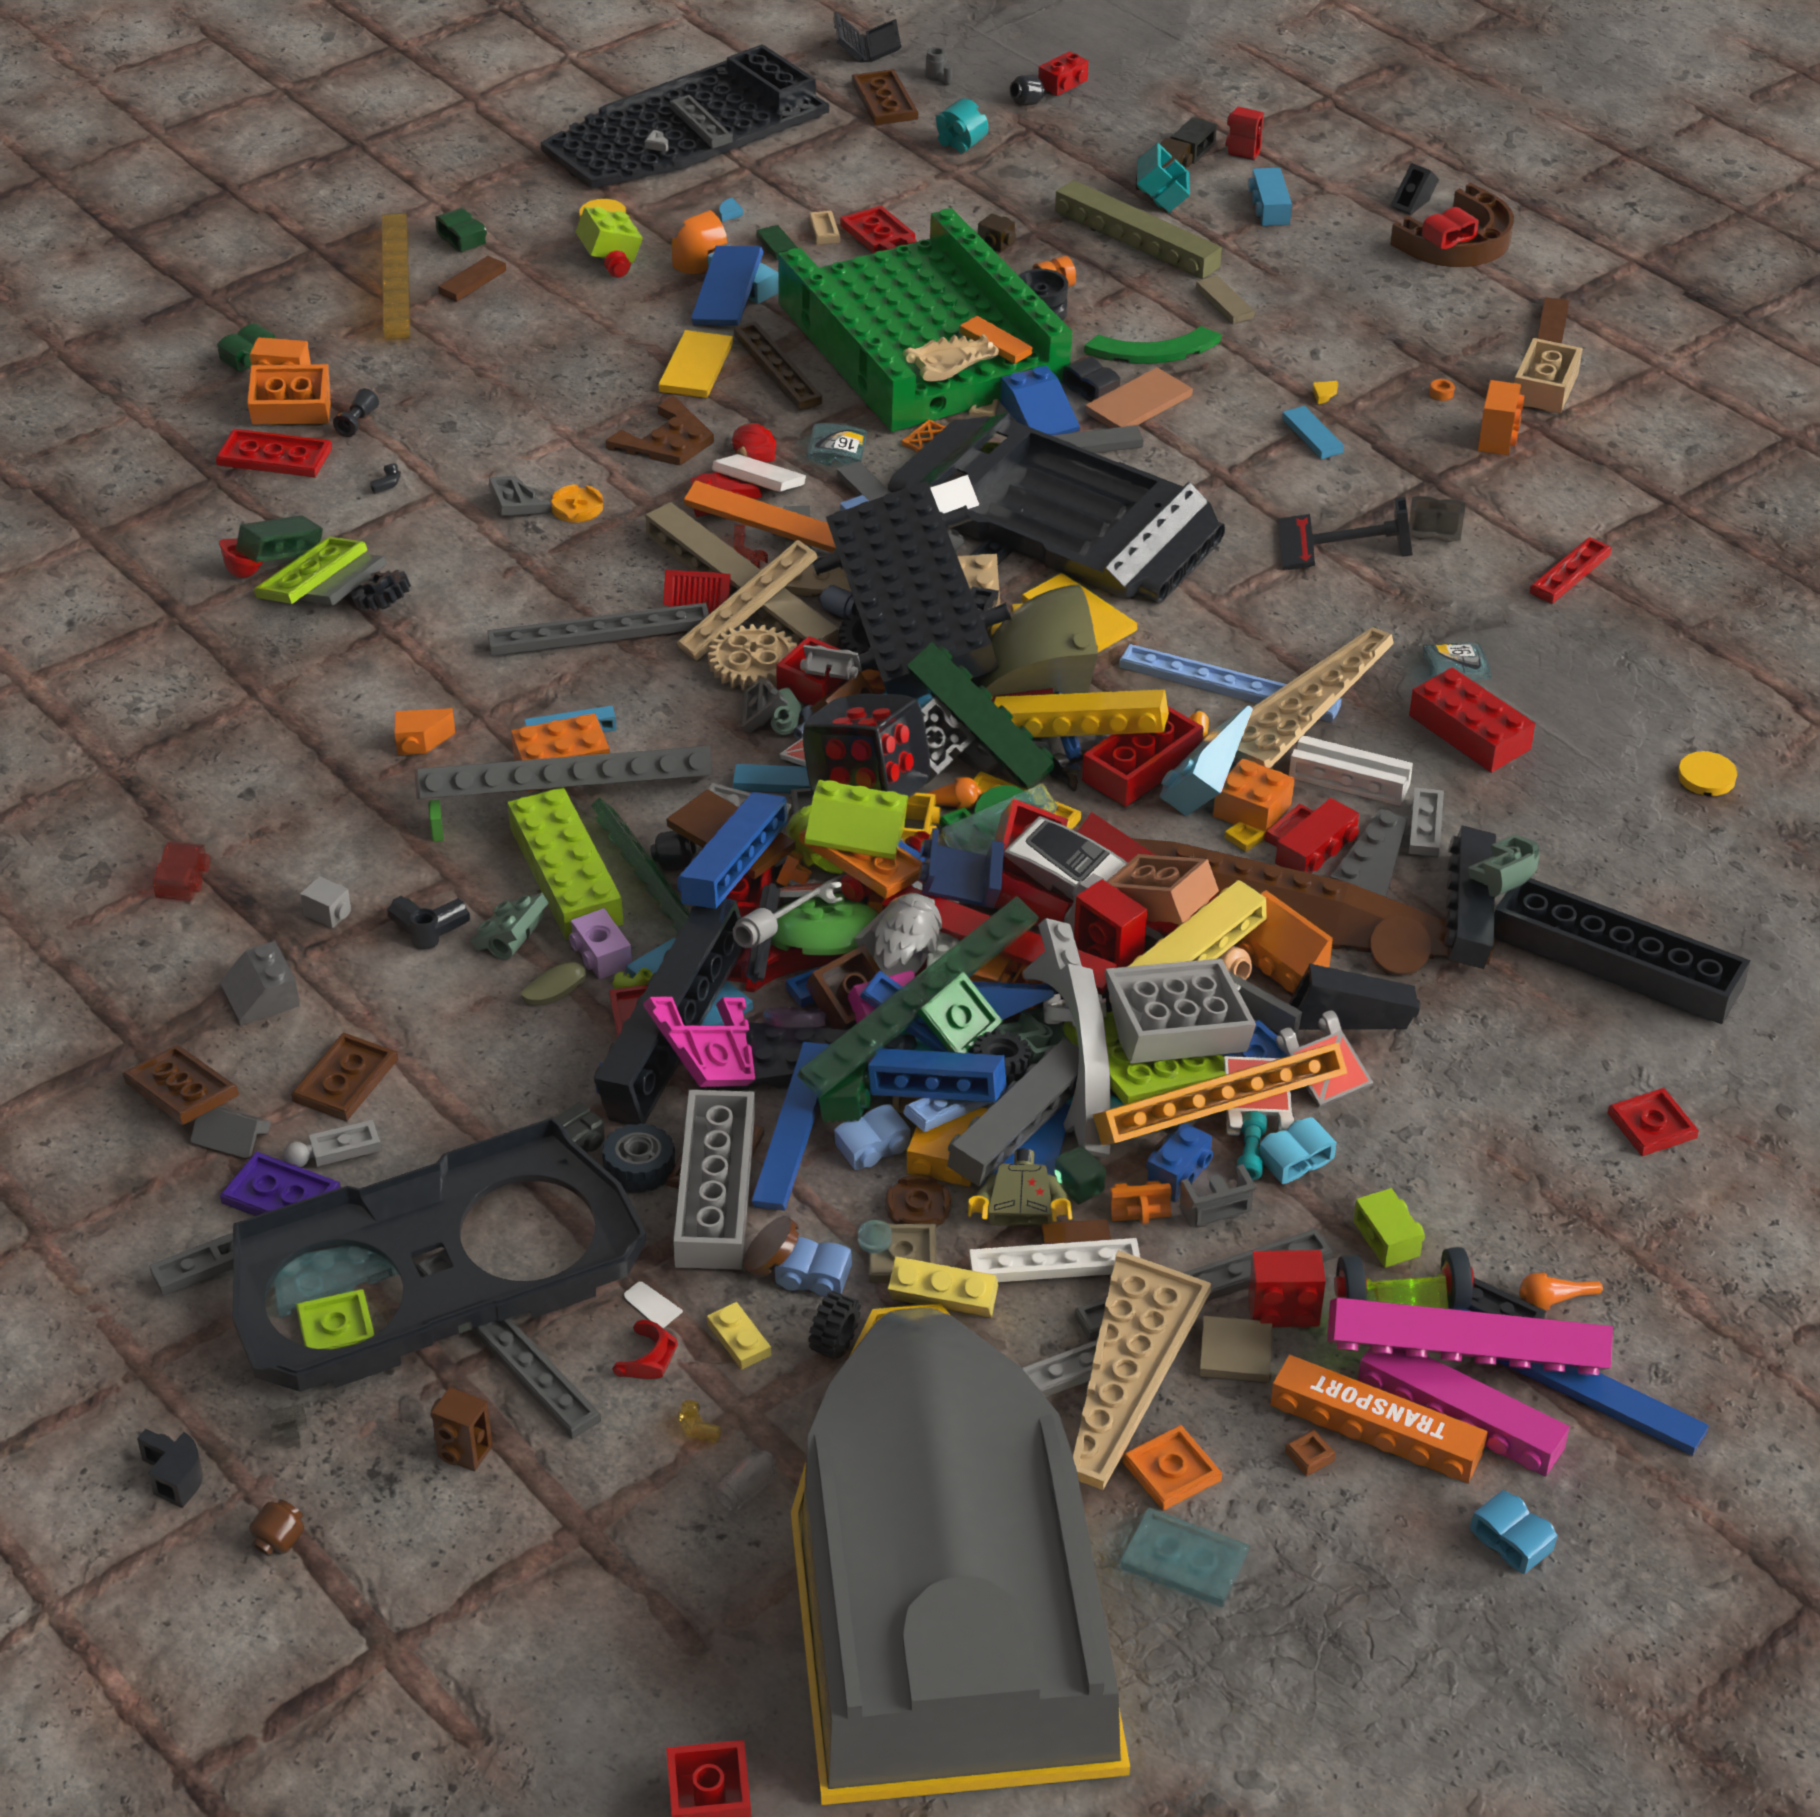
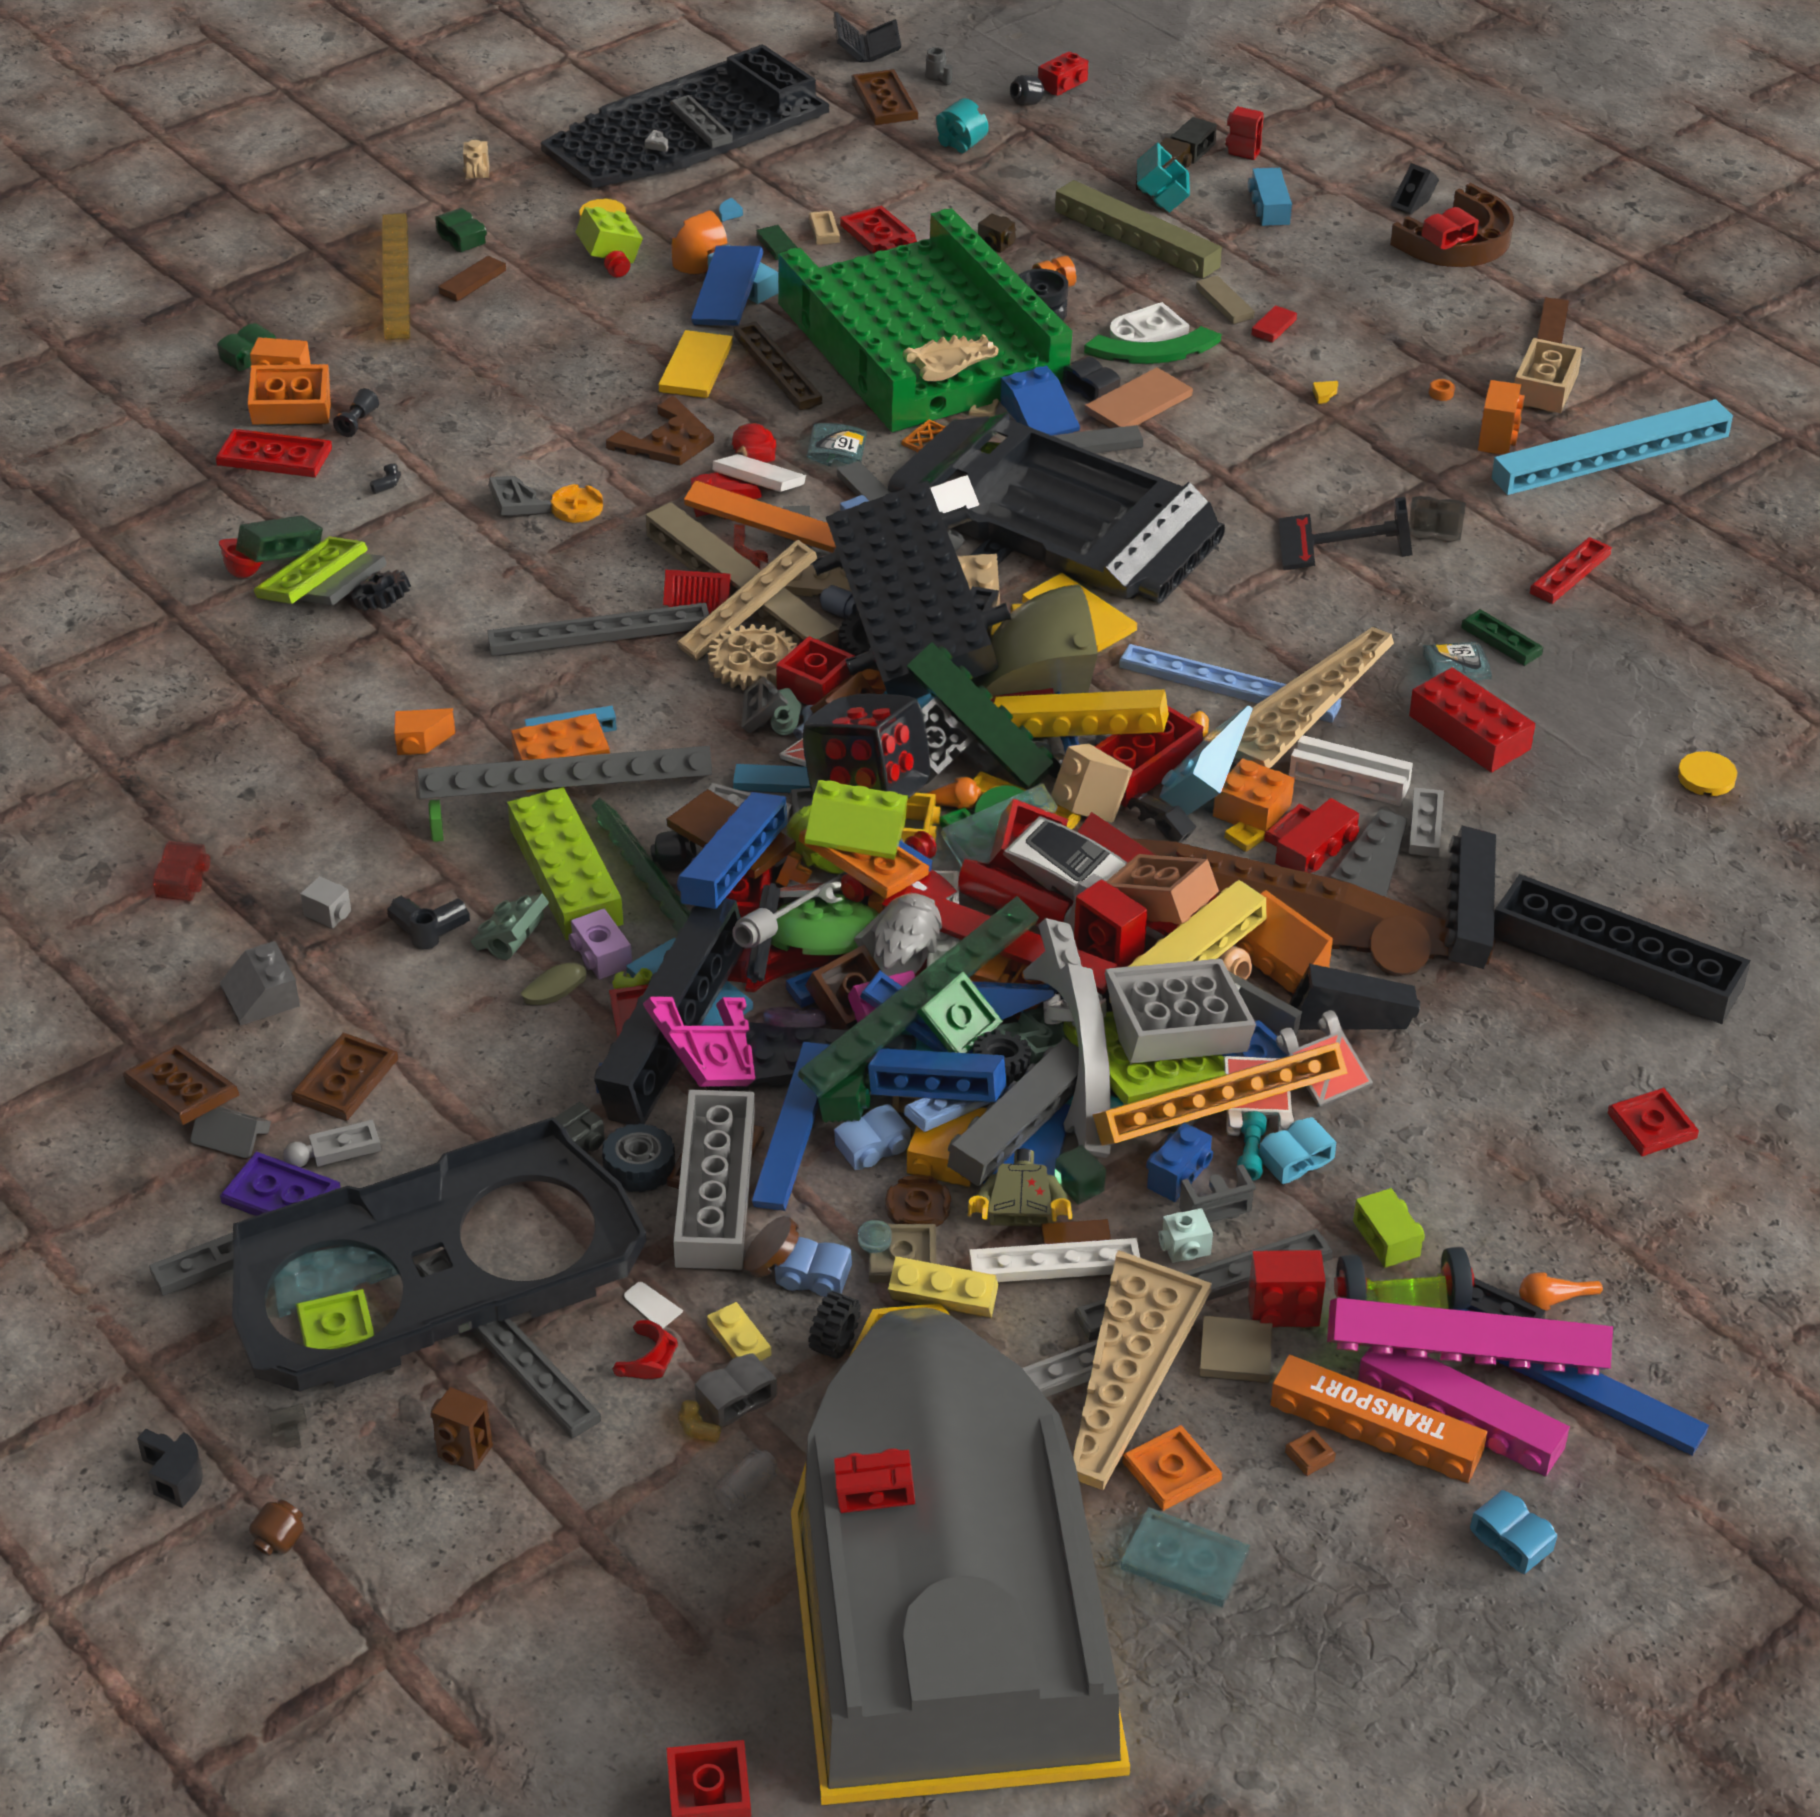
light grey hinge [800,645,862,680] -> none
dark blue panel [918,828,1004,909] -> none
orange tile [960,316,1032,364] -> none
orange hips [1110,1180,1171,1225] -> none
dark azure tile [1282,406,1344,459] -> none
sand green brick [1468,834,1539,897] -> none
none -> tan brick [463,140,489,179]
none -> flat silver brick [695,1353,777,1427]
none -> red brick [834,1448,916,1513]
none -> tan slope [1050,743,1133,822]
none -> white tile [1110,302,1190,342]
none -> black piece [1126,793,1197,843]
none -> light aqua brick [1158,1208,1213,1263]
none -> red tile [1251,305,1297,343]
none -> dark green tile [1461,609,1544,666]
none -> medium azure brick [1491,399,1733,495]

